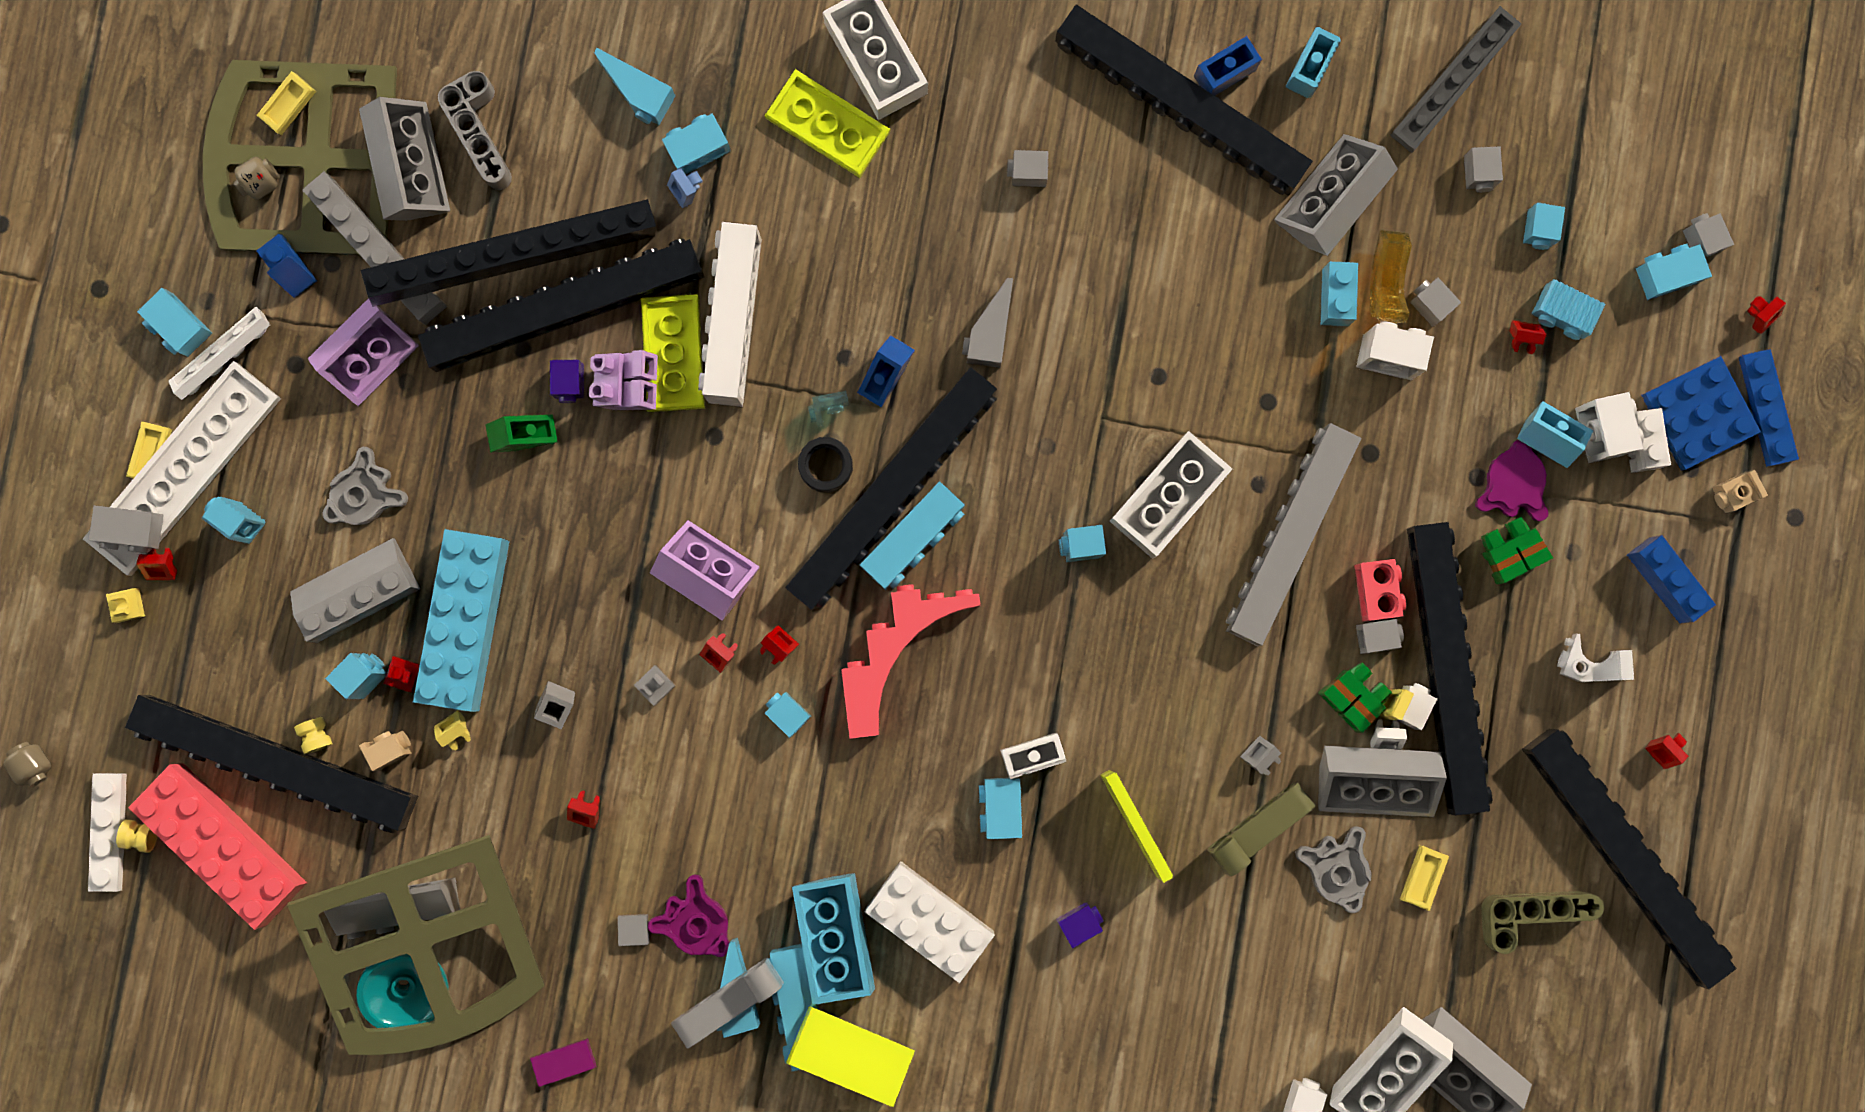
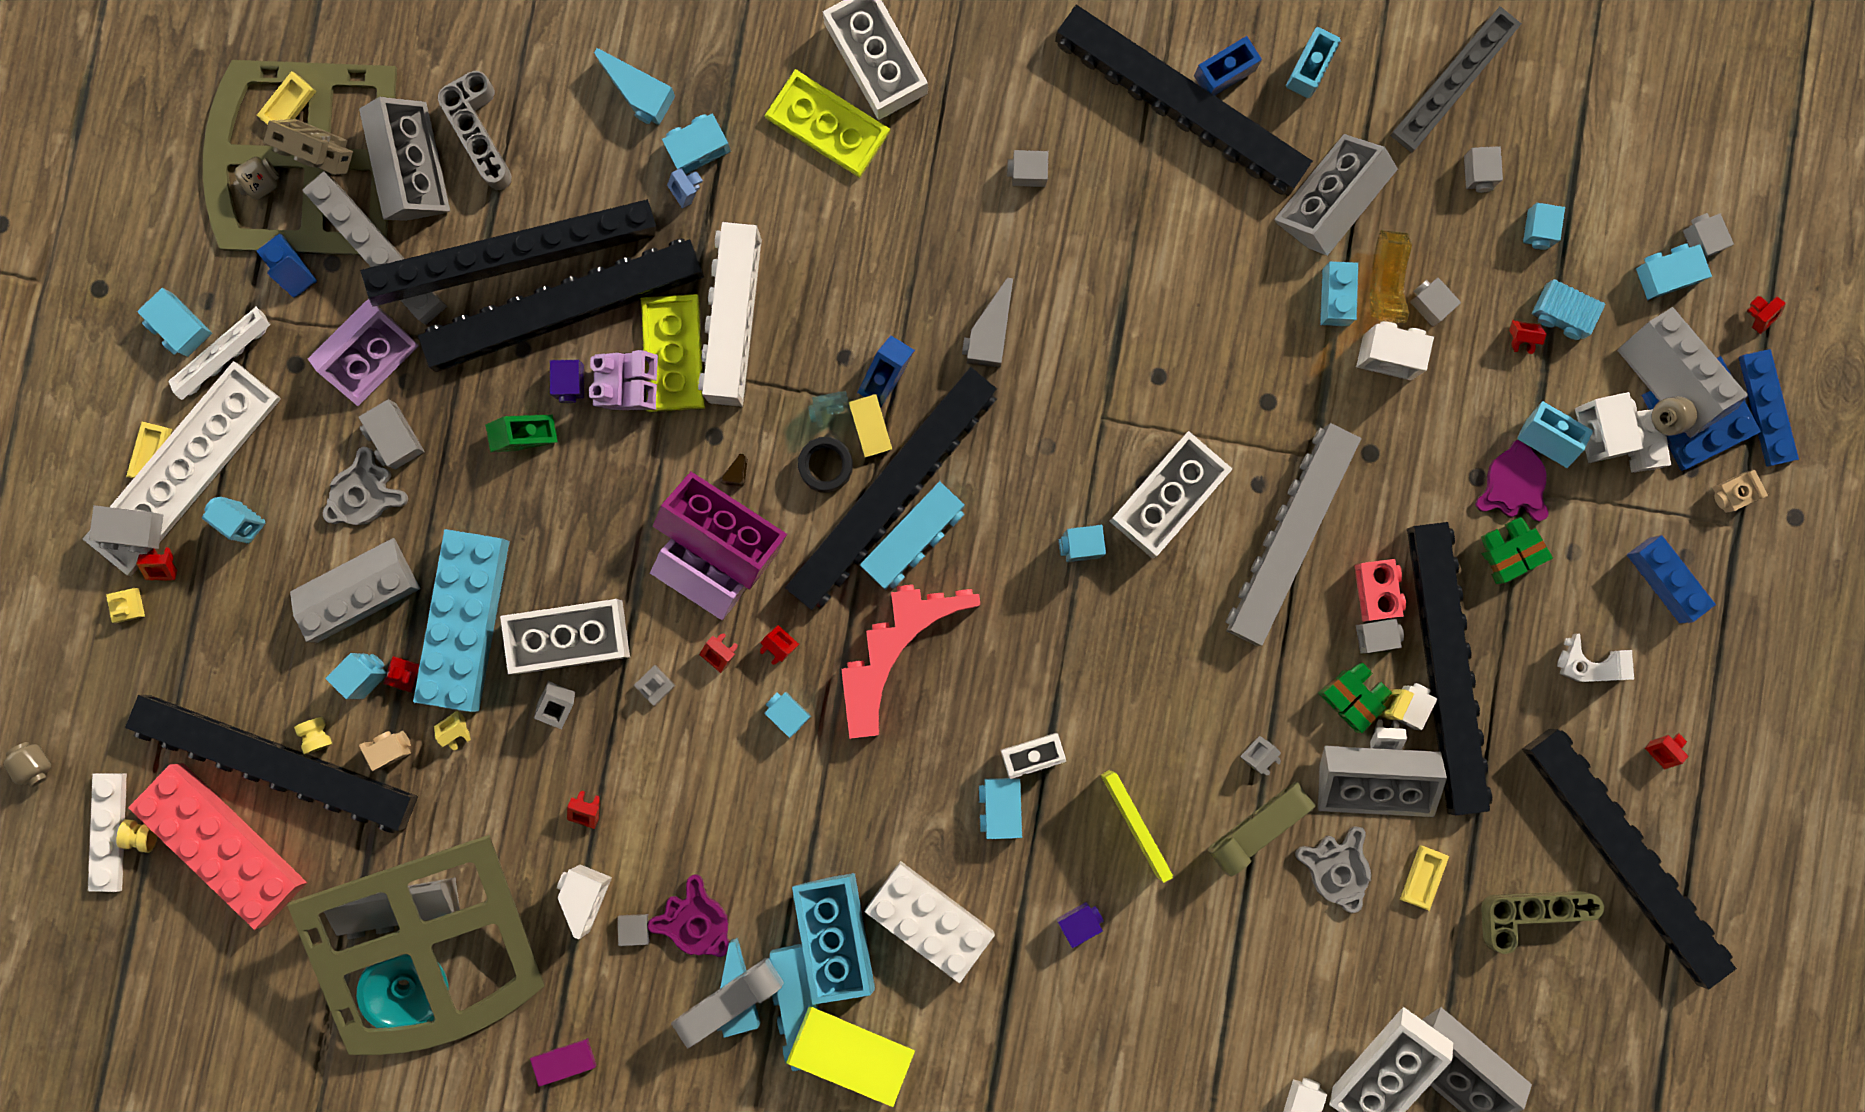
none -> dark tan piece [263,119,353,175]
none -> light grey brick [359,399,425,469]
none -> white brick [500,599,630,674]
none -> white slope [557,865,612,939]
none -> magenta brick [653,471,787,590]
none -> dark brown slope [720,454,748,486]
none -> light yellow tile [849,394,892,457]
none -> light grey slope [1617,307,1748,438]
none -> dark tan head [1651,396,1697,436]

